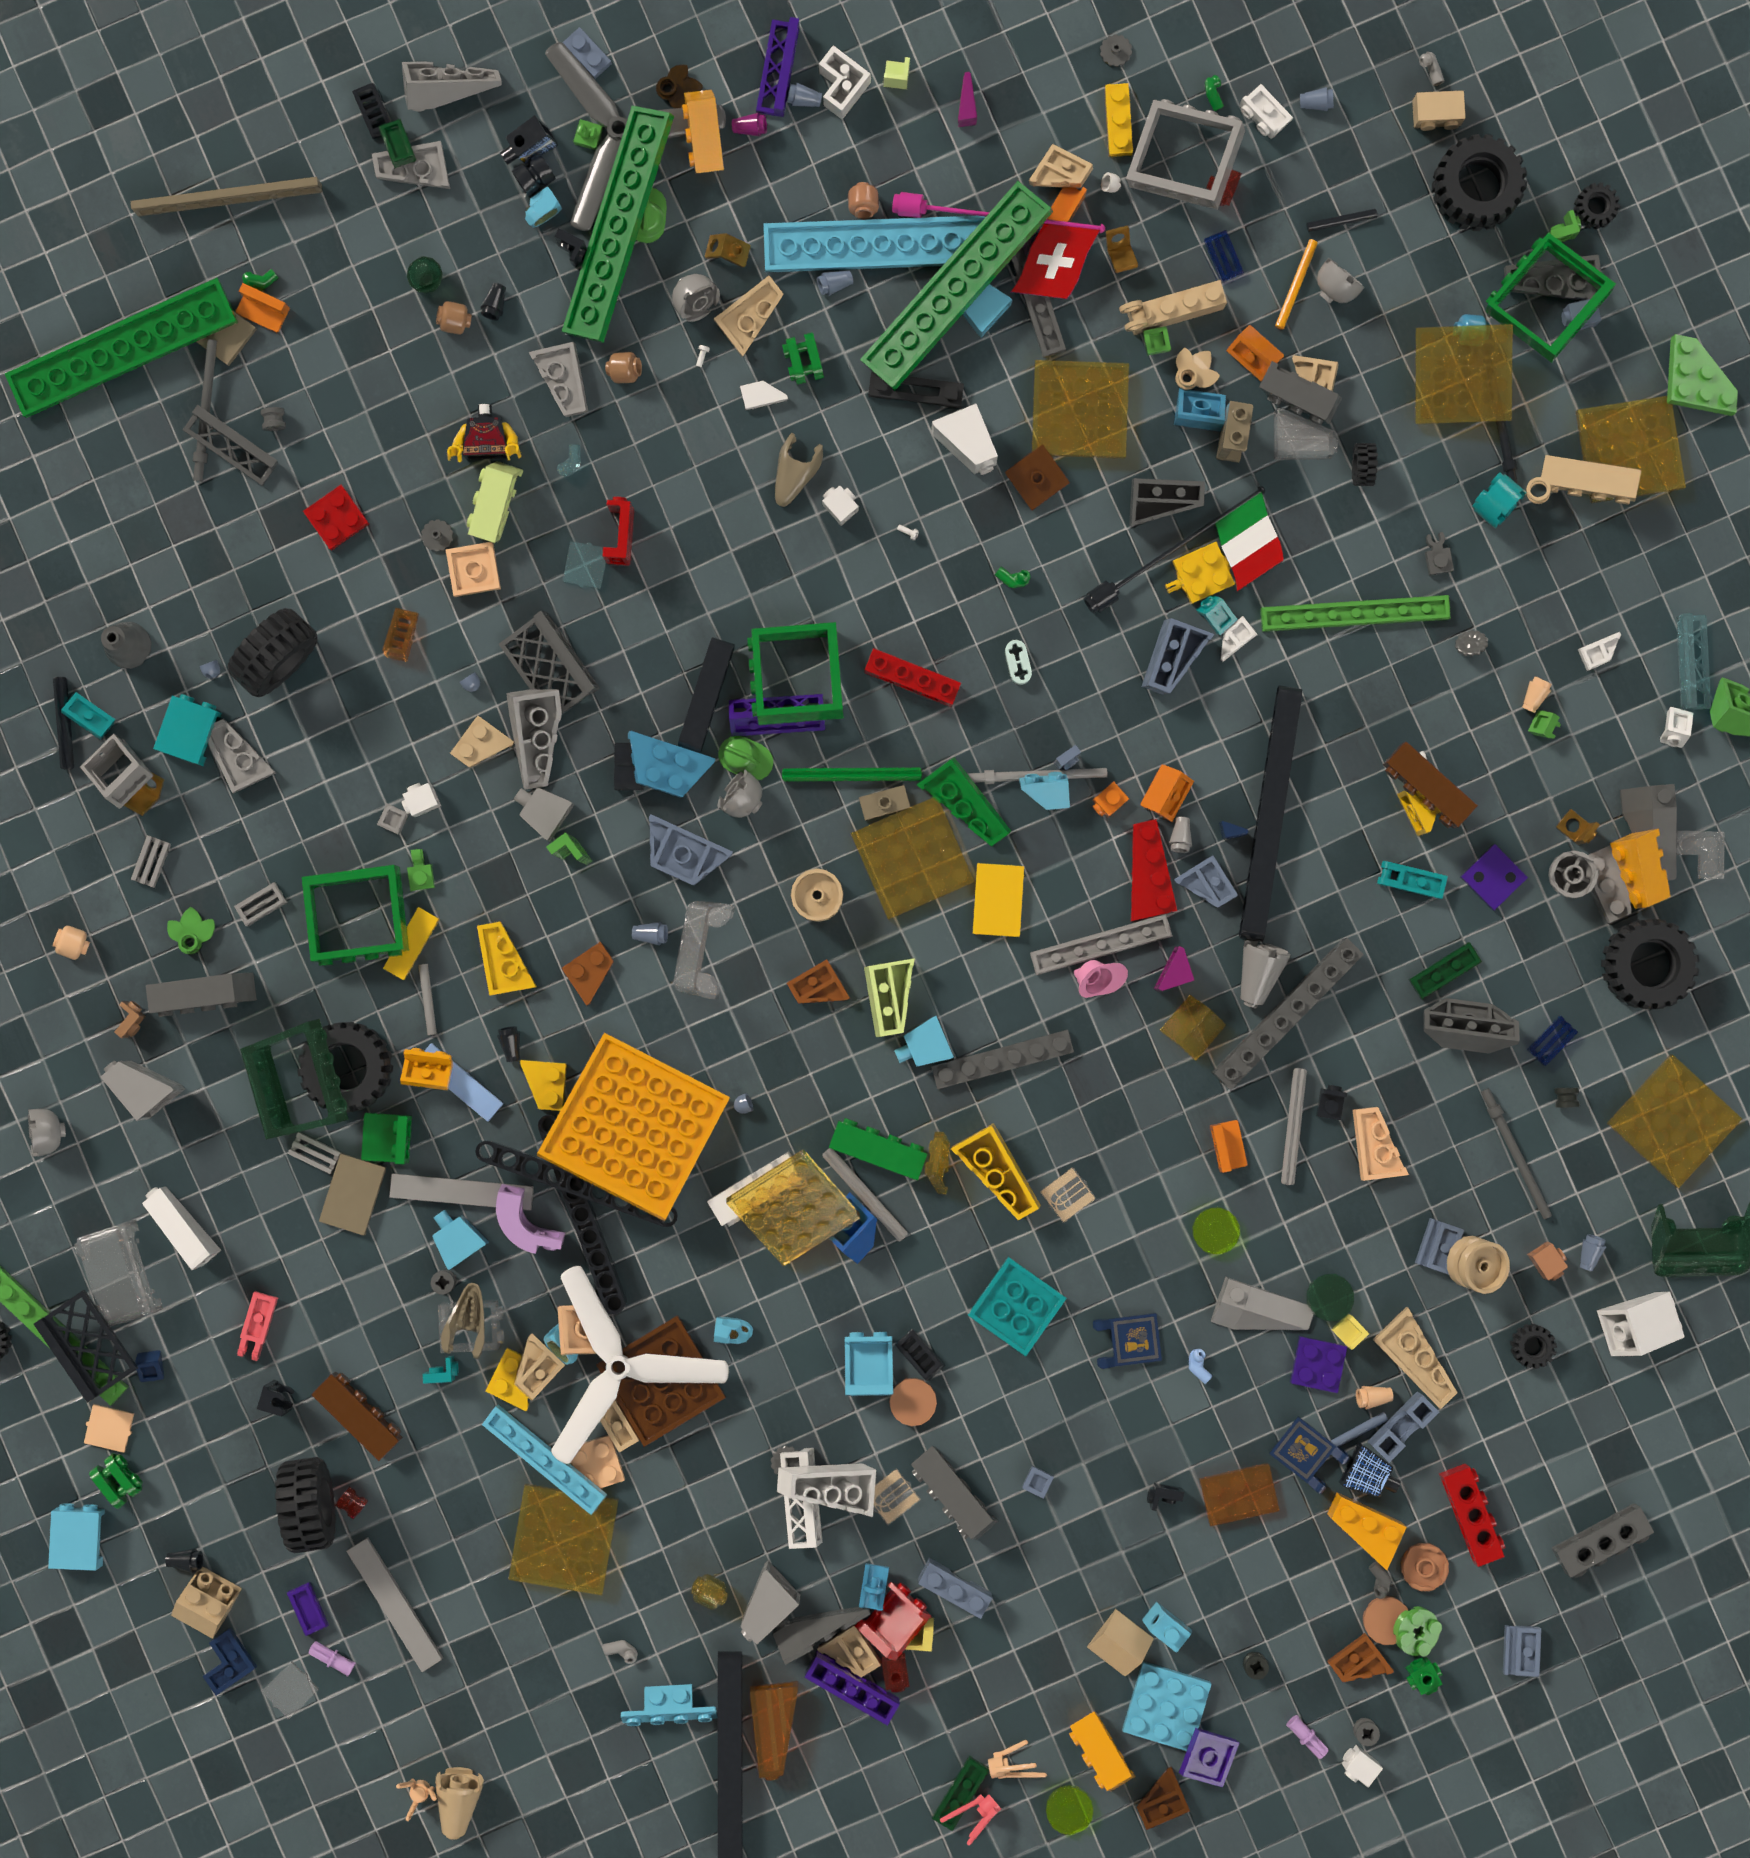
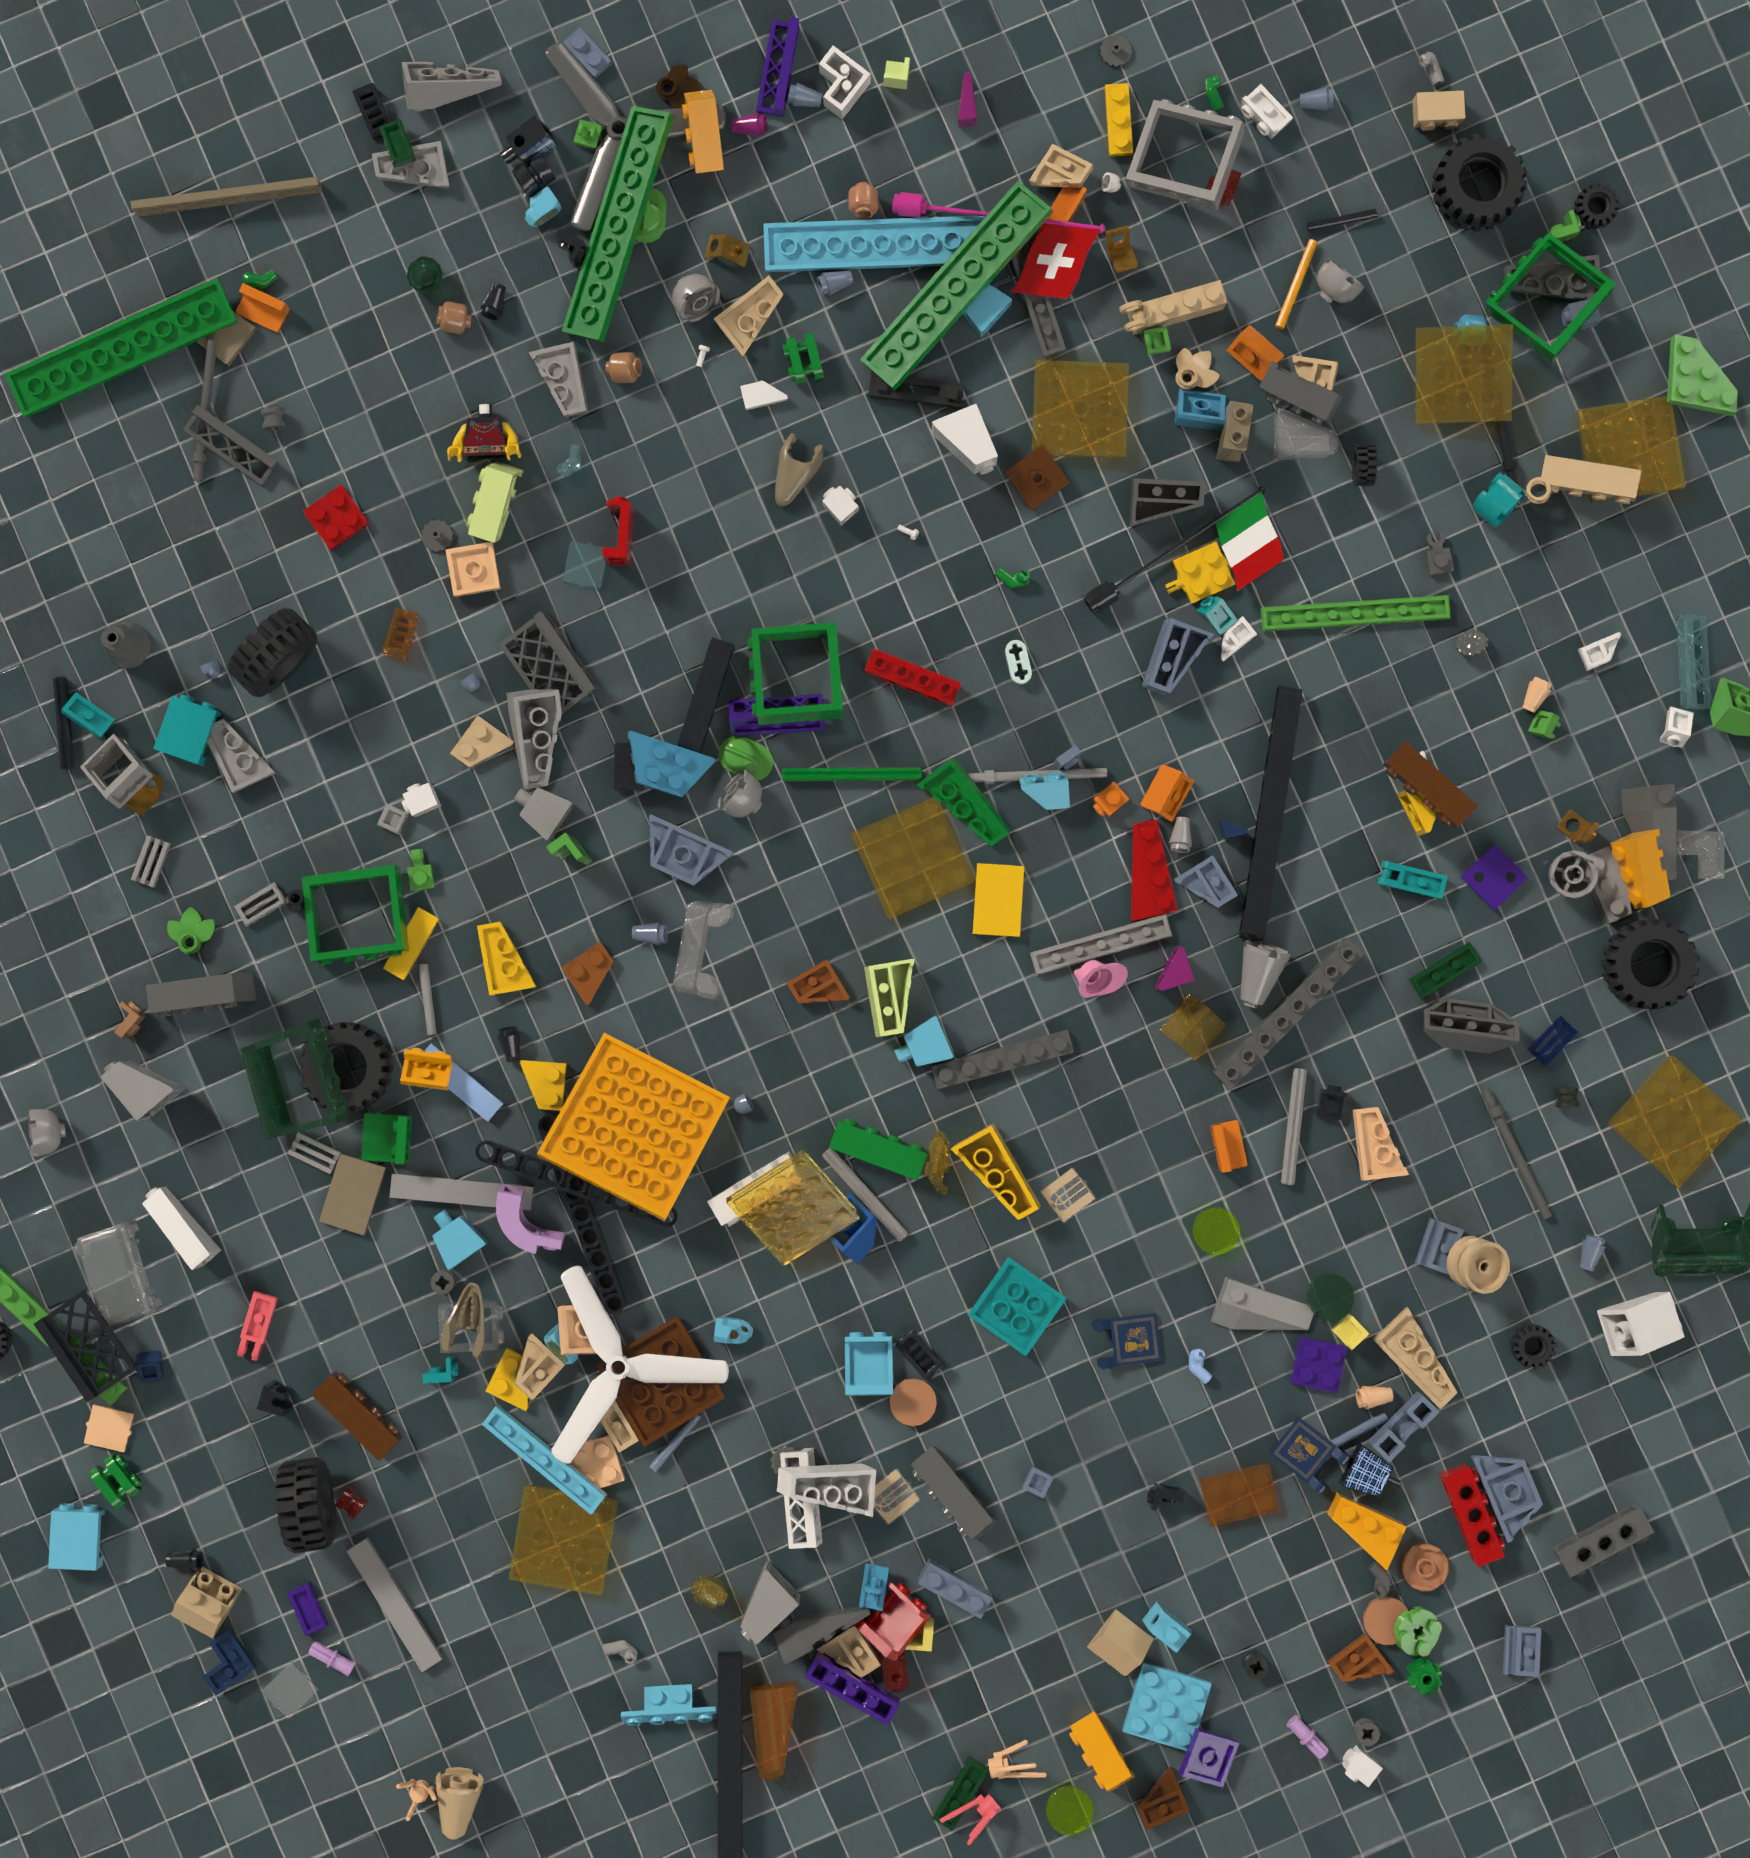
light nougat head [52,926,90,960] -> none
tan wheel [791,869,843,922] -> none
dark tan plate [859,785,910,821] -> none
clear blue tile [1204,230,1244,283] -> none
nougat brick [1527,1242,1568,1281] -> none
none -> black cone [285,889,305,913]
none -> sand blue bar [649,1414,702,1472]
none -> sand blue wing [1470,1455,1543,1543]

